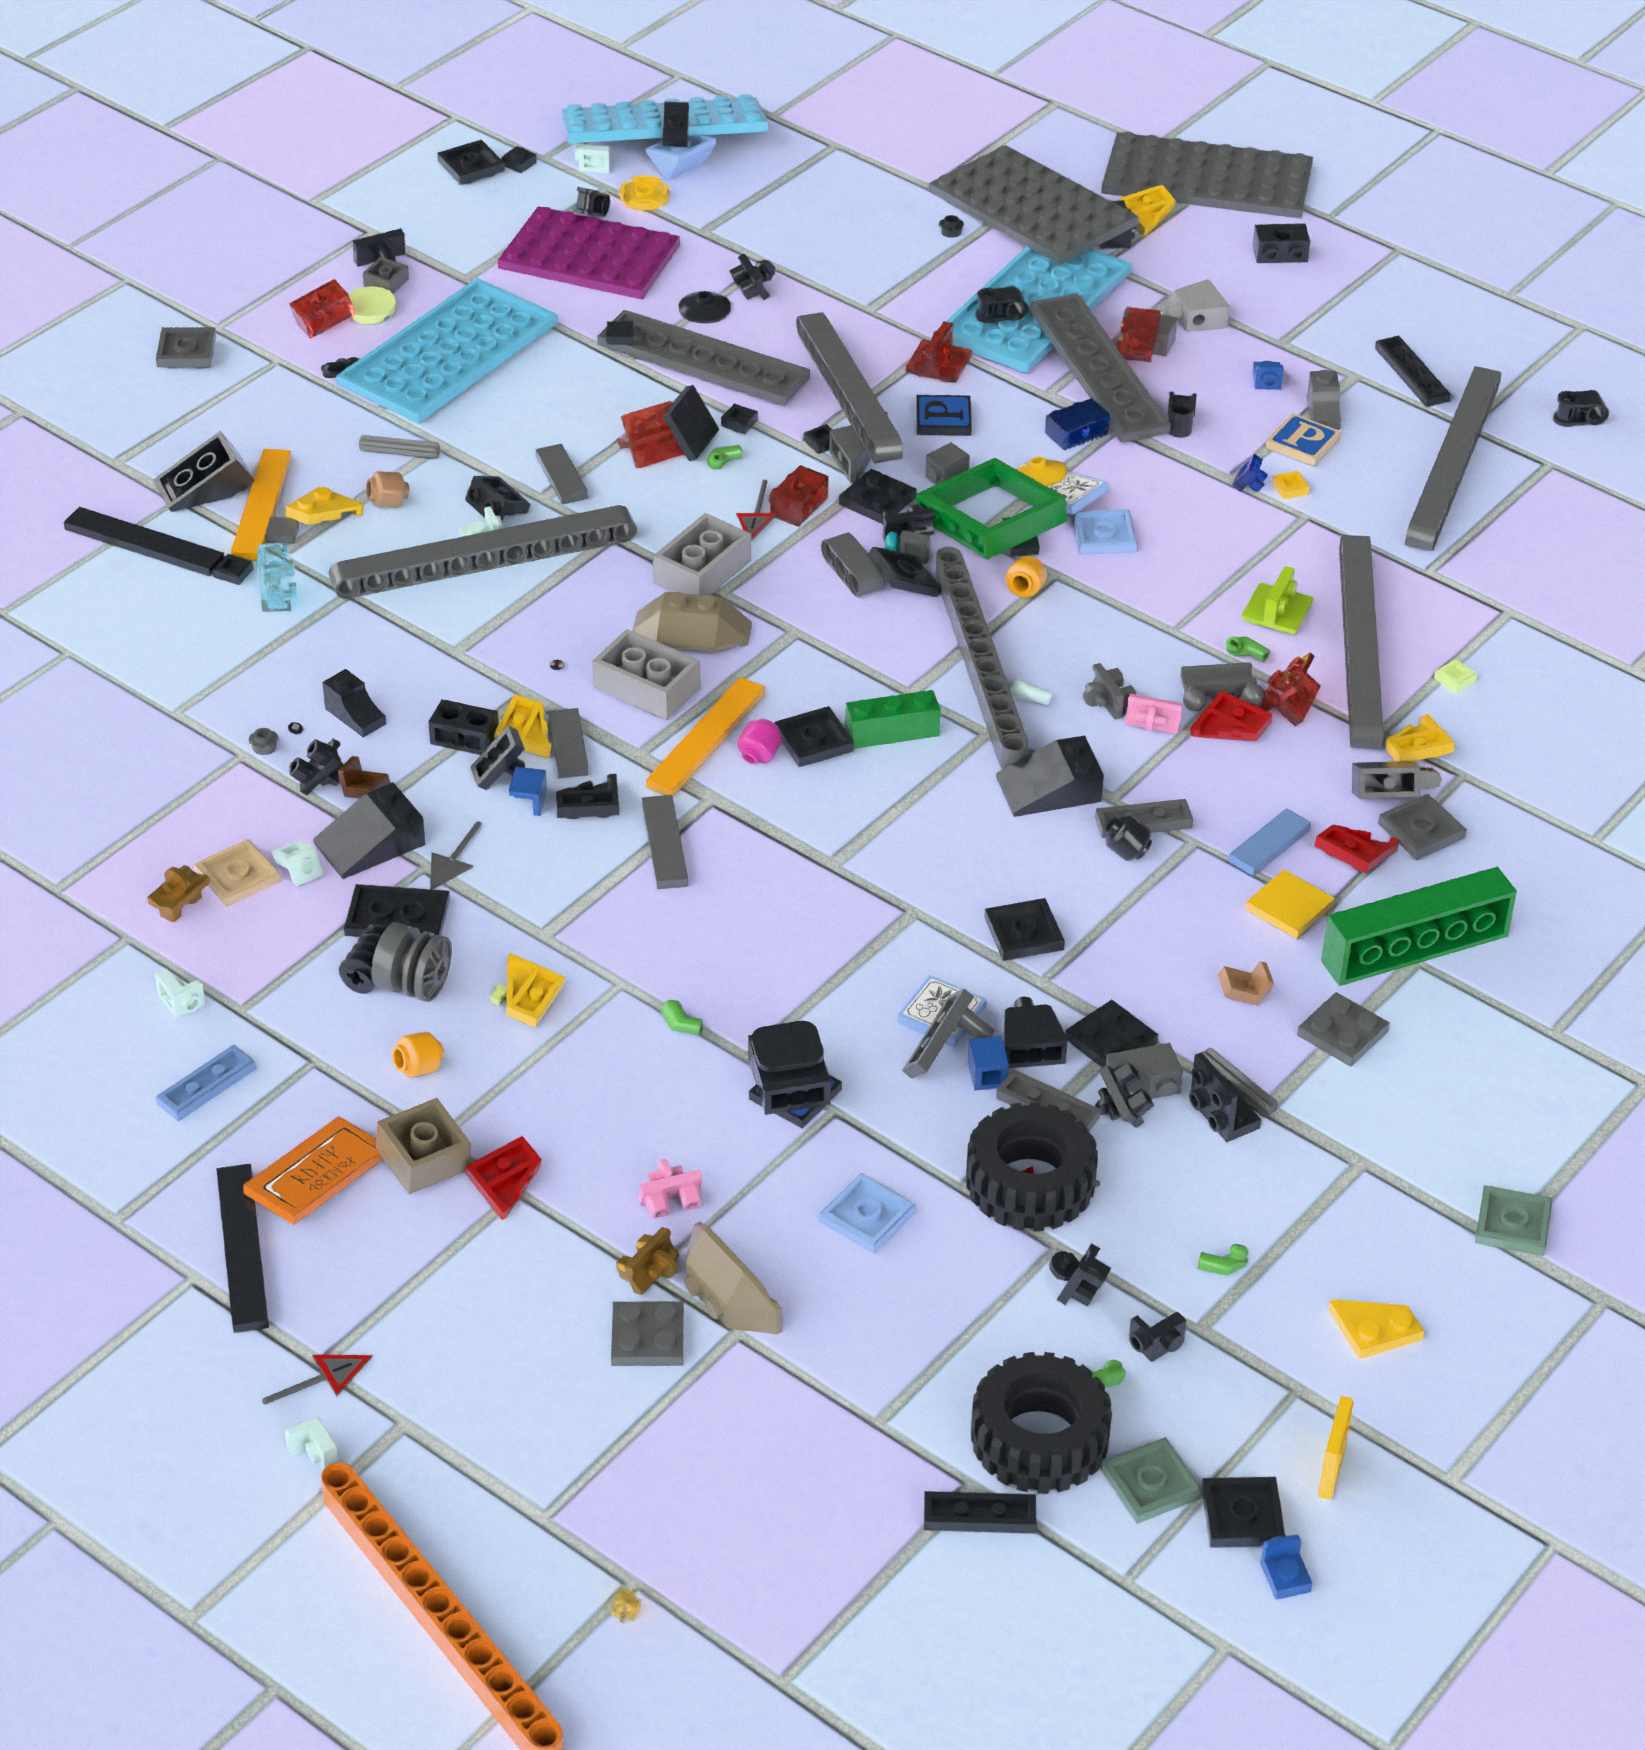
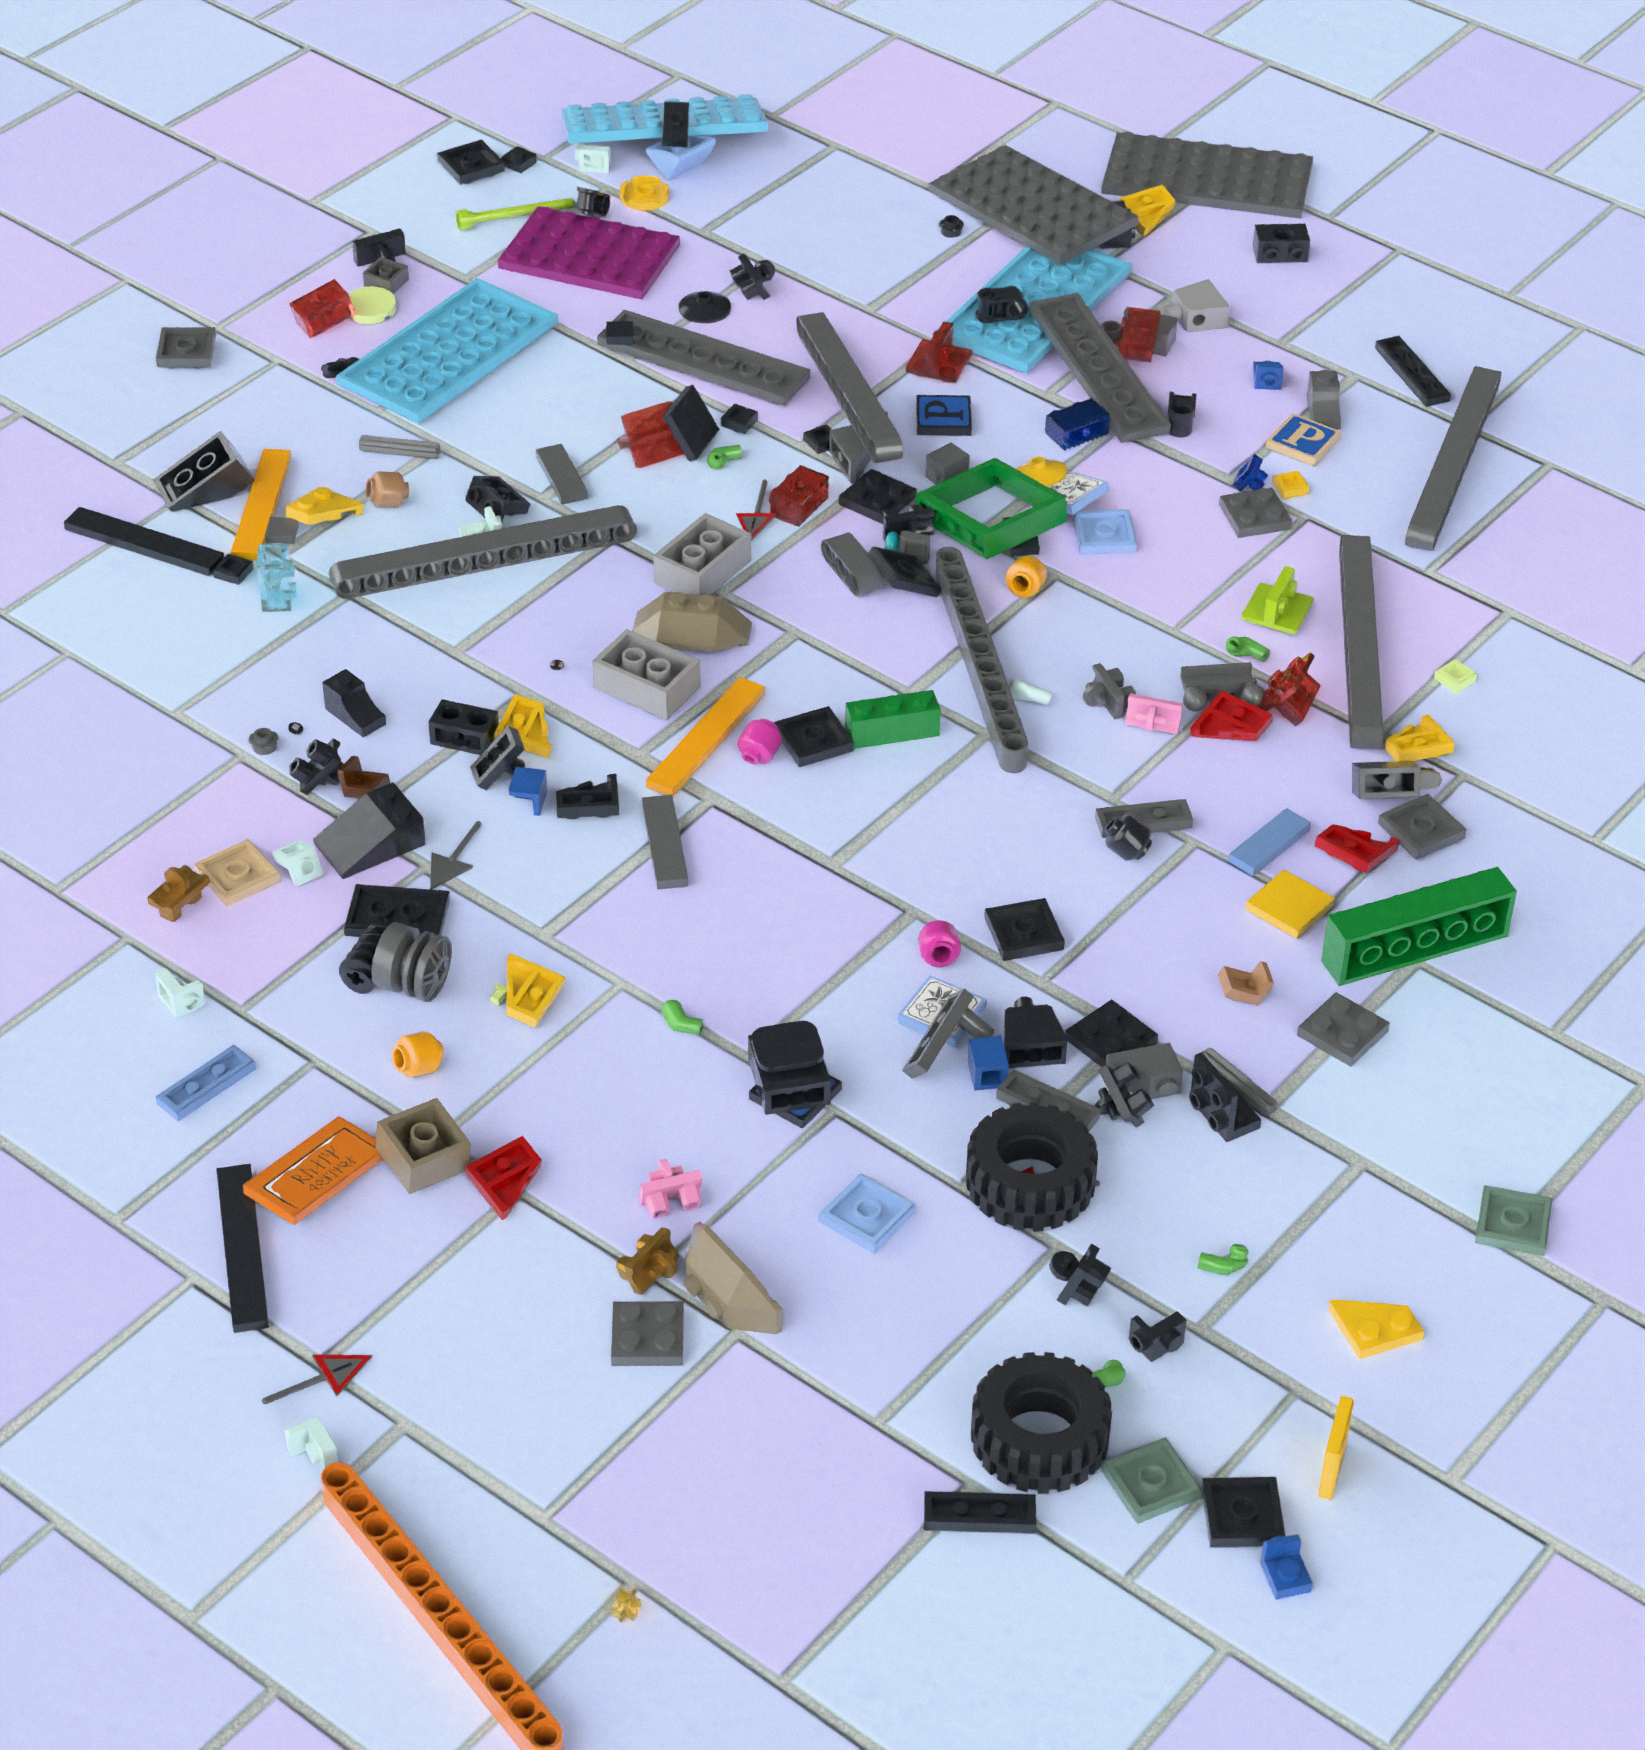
dark grey tile [548,708,589,778] -> none
black slope [996,735,1104,817] -> none
black piece [1553,390,1609,427] -> none
none -> lime piece [455,198,575,231]
none -> dark pink head [918,920,961,968]
none -> dark grey plate [1101,321,1124,344]
none -> dark grey plate [1219,487,1292,538]

